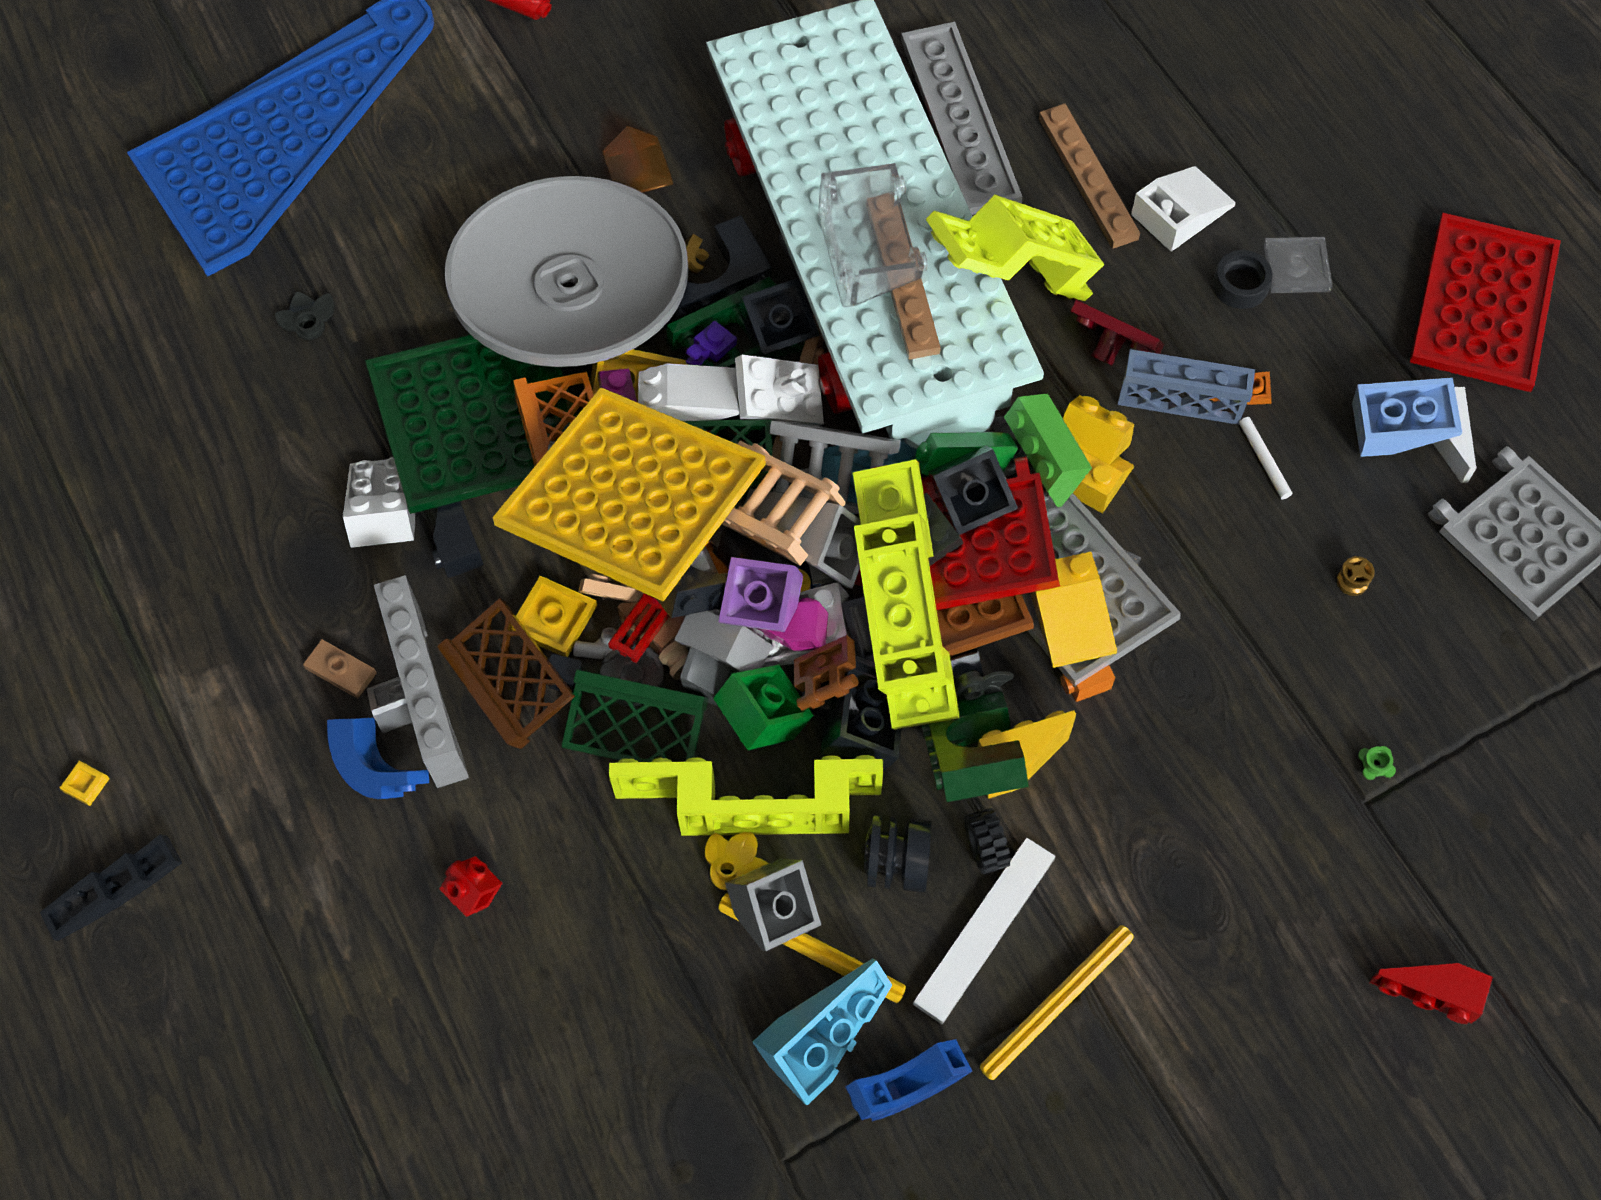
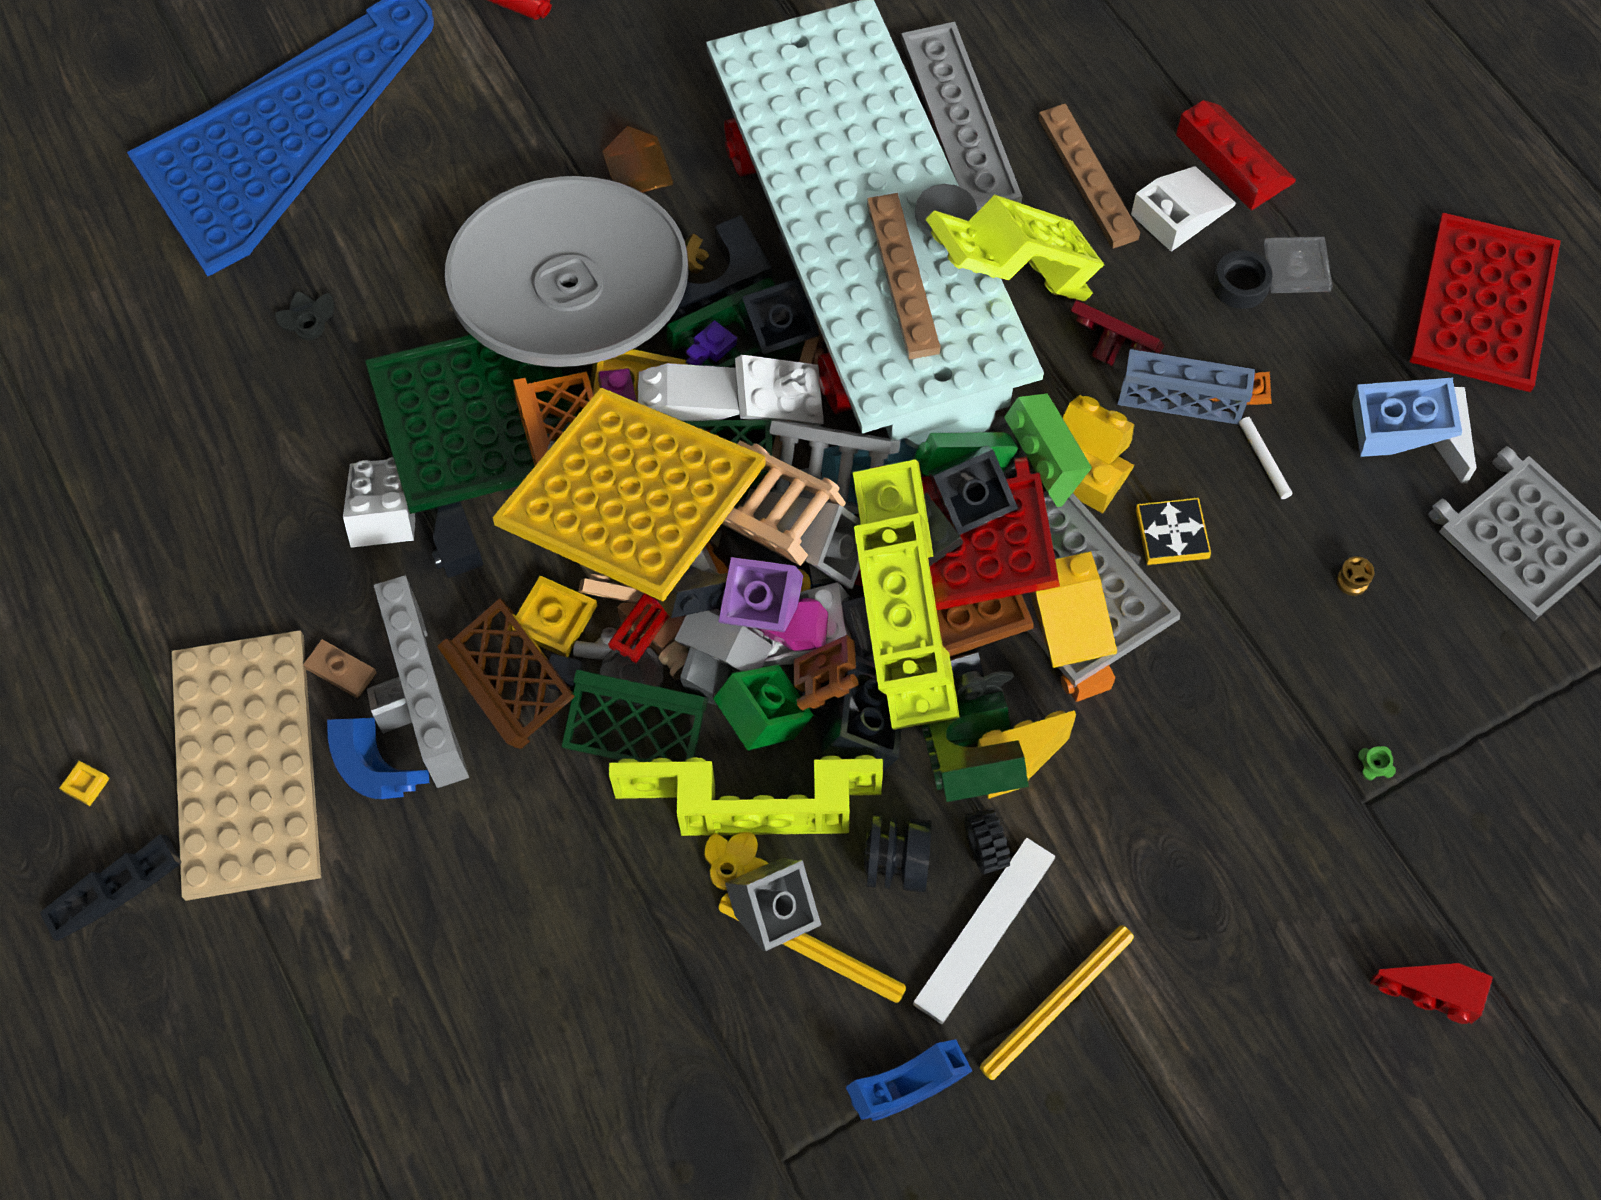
red brick [439,856,503,917] -> none
medium azure wedge [753,958,892,1105] -> none
clear windscreen [818,163,927,307] -> none
none -> tan plate [172,630,321,901]
none -> dark grey tile [915,184,977,238]
none -> tile [1136,498,1211,565]
none -> red slope [1176,100,1296,211]

